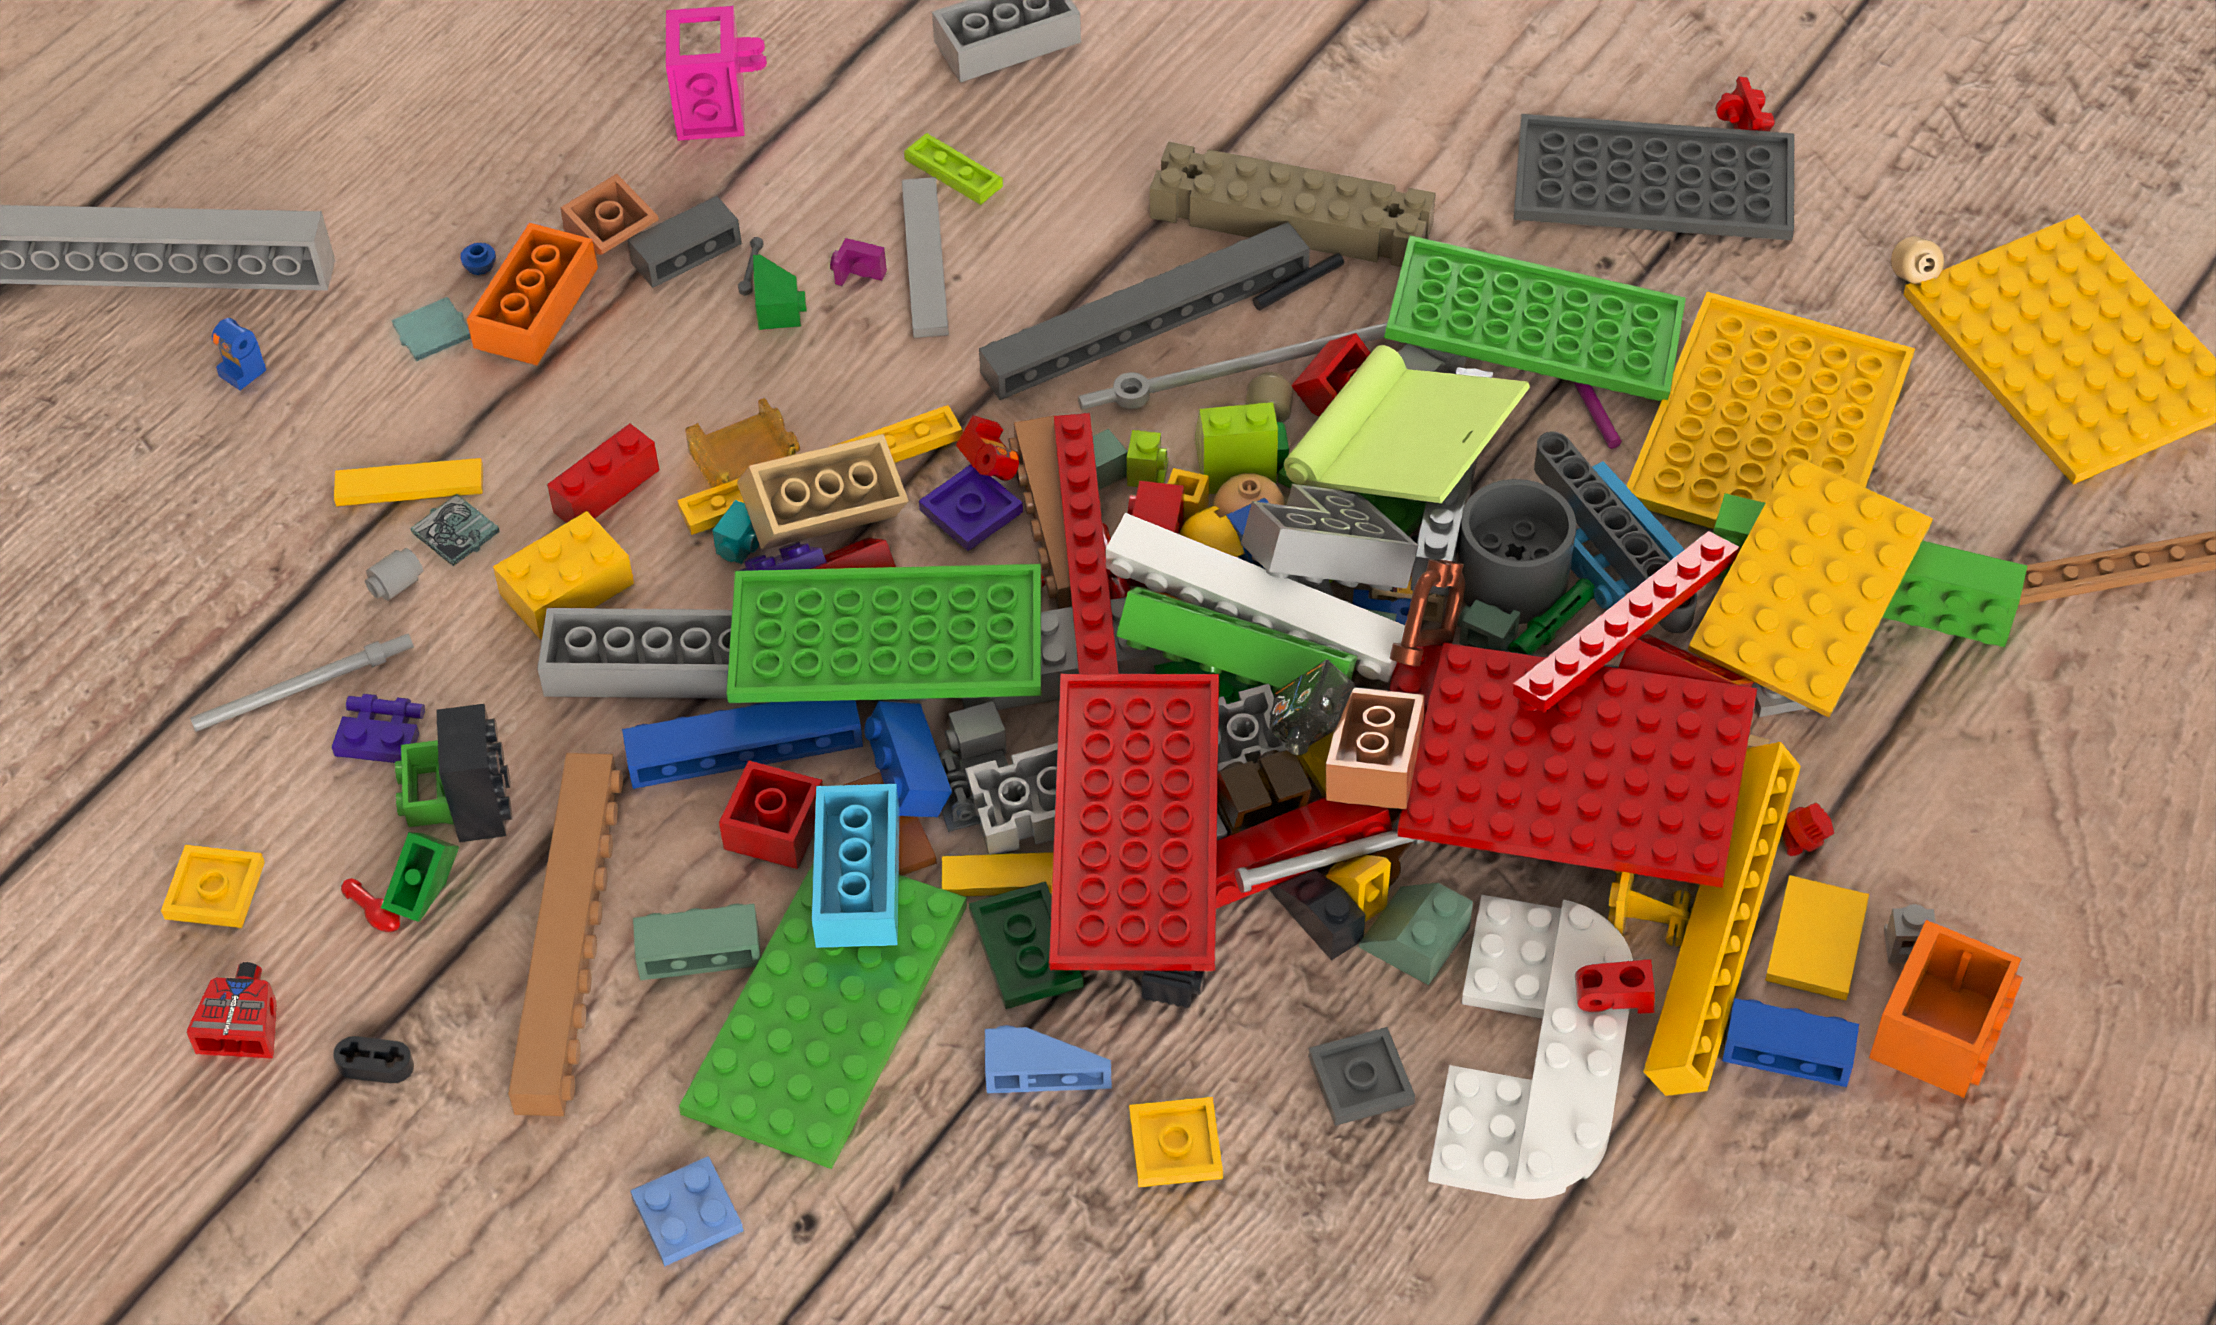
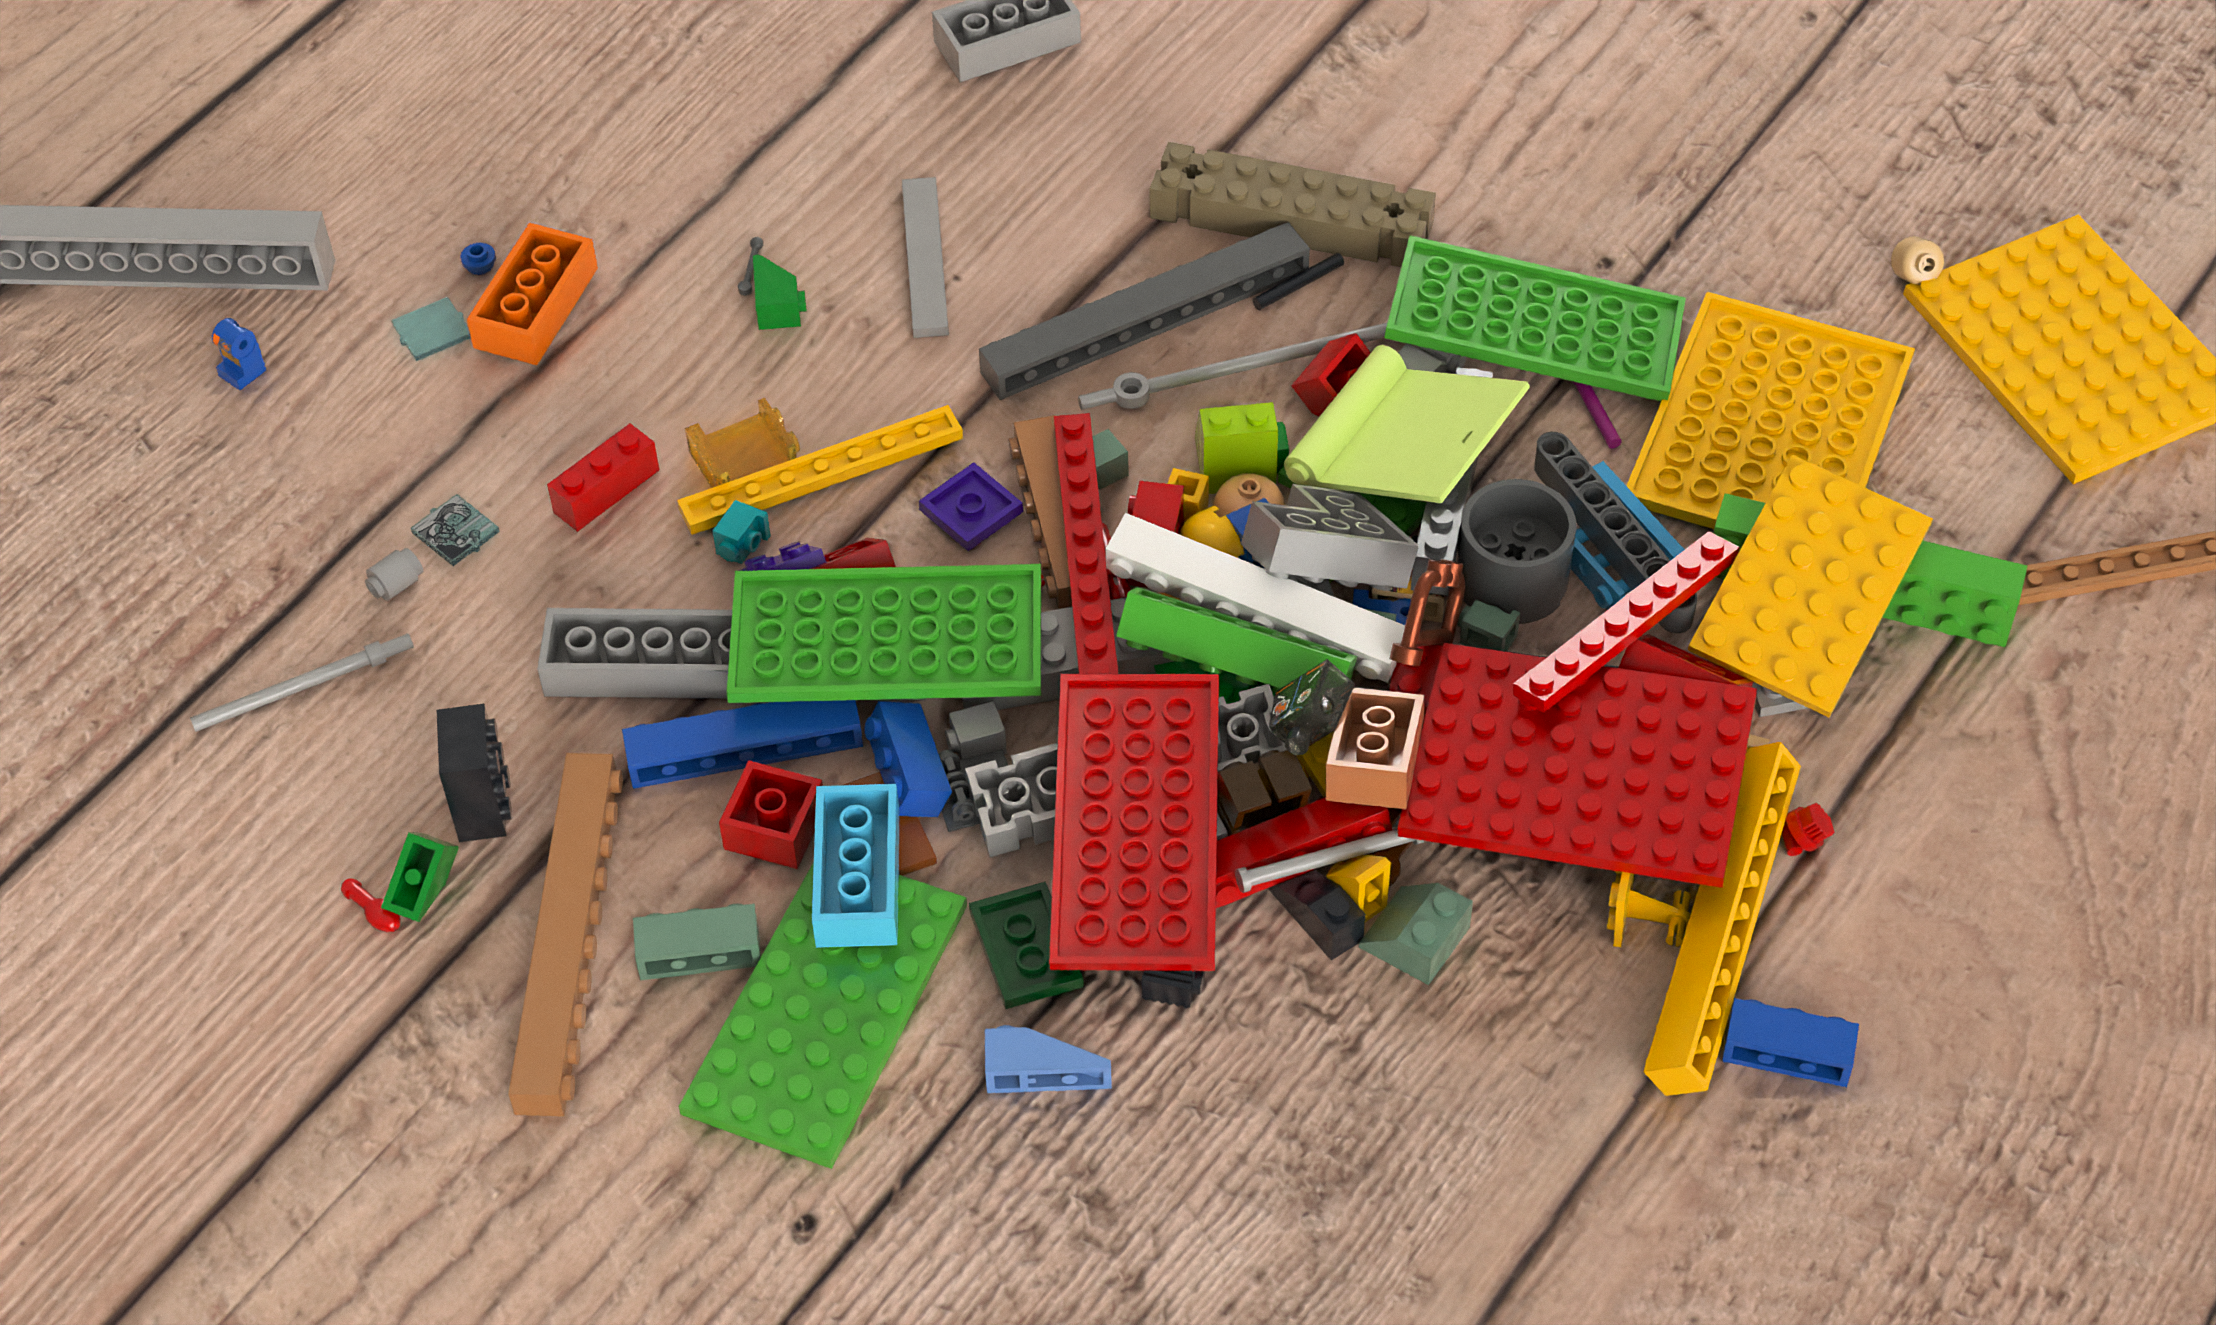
yellow plate [161,845,265,928] -> none
red torso [186,962,277,1059] -> none
dark purple plate [332,694,425,763] -> none
black beam [333,1036,414,1083] -> none
yellow tile [334,458,483,506] -> none
bright green window [395,740,454,827] -> none
yellow brick [493,511,634,640] -> none
nougat slope [560,174,659,255] -> none
dark grey brick [627,196,742,288] -> none
medium blue plate [630,1156,744,1266] -> none
dark pink piece [666,6,767,141] -> none
tan brick [737,434,909,550] -> none
magenta bracket [830,238,887,286] -> none
lime tile [904,133,1003,205] -> none
yellow tile [942,852,1054,896] -> none
red leg [956,415,1019,481] -> none
lime brick [1127,430,1169,487] -> none
yellow plate [1129,1097,1223,1187] -> none
dark tan head [1245,372,1294,423] -> none
dark grey plate [1308,1027,1415,1126] -> none
white plate [1428,895,1633,1199] -> none
green pin [1508,578,1596,655] -> none
dark grey plate [1513,114,1794,241] -> none
red leg [1575,959,1655,1014] -> none
red hips [1715,76,1775,132] -> none
yellow tile [1765,875,1869,1001] -> none
orange container [1869,920,2024,1098] -> none
light grey brick [1884,904,1936,963] -> none

